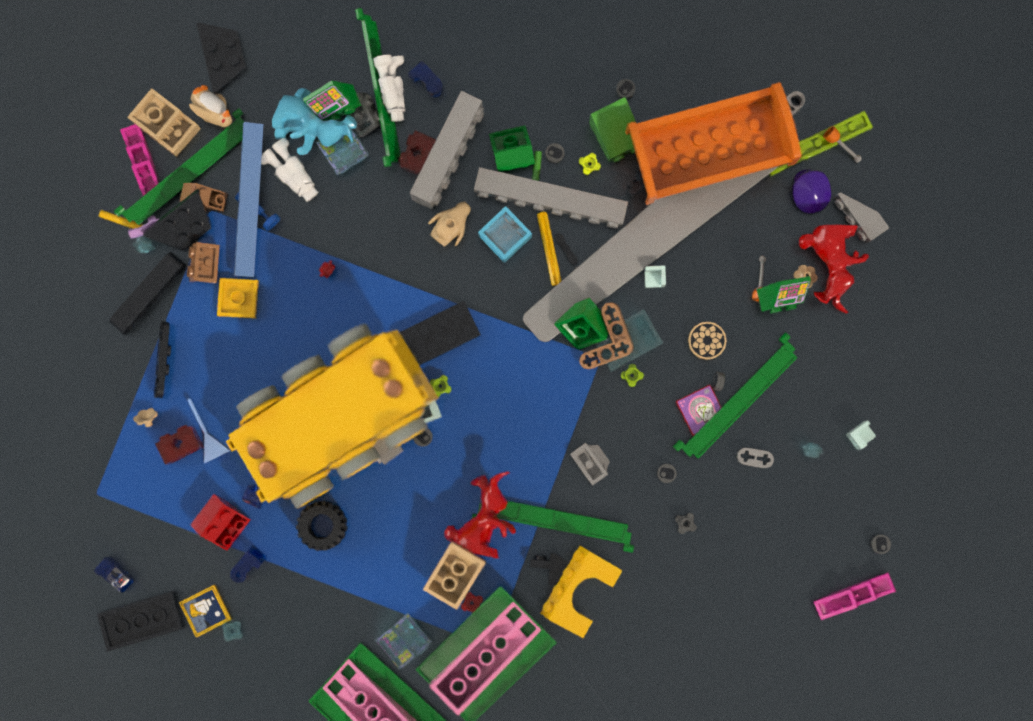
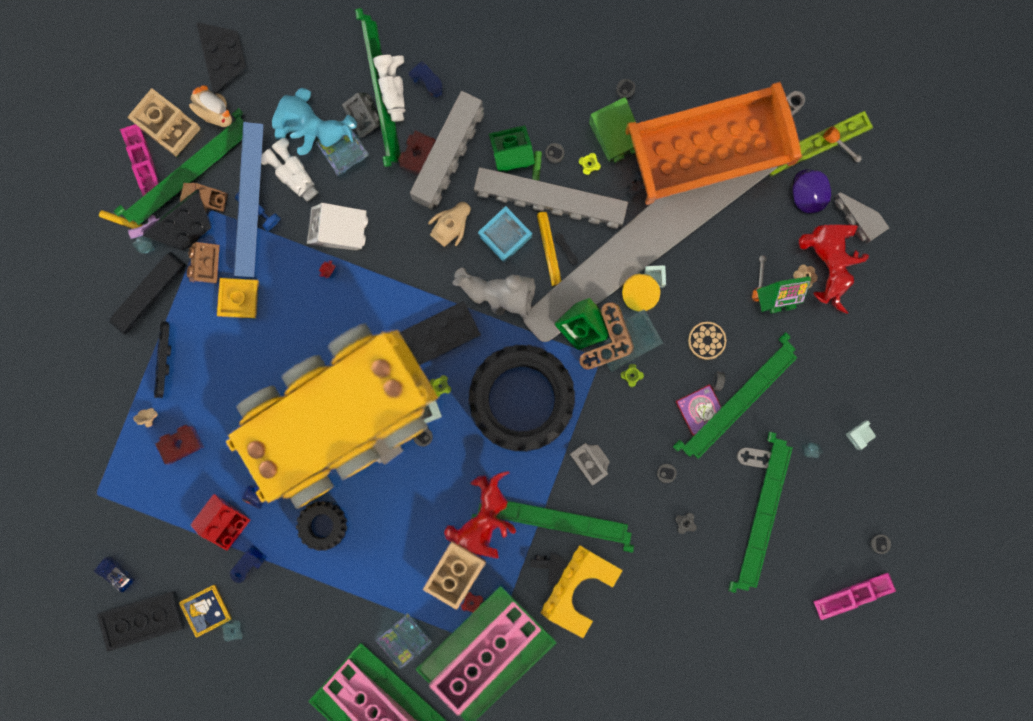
light blue piece [188,398,230,464] -> none
green slope [303,81,361,121] -> none
none -> white slope [307,203,368,250]
none -> light grey animal [453,267,535,319]
none -> black tyre [469,345,575,452]
none -> yellow tile [622,274,660,312]
none -> green piece [728,432,793,593]

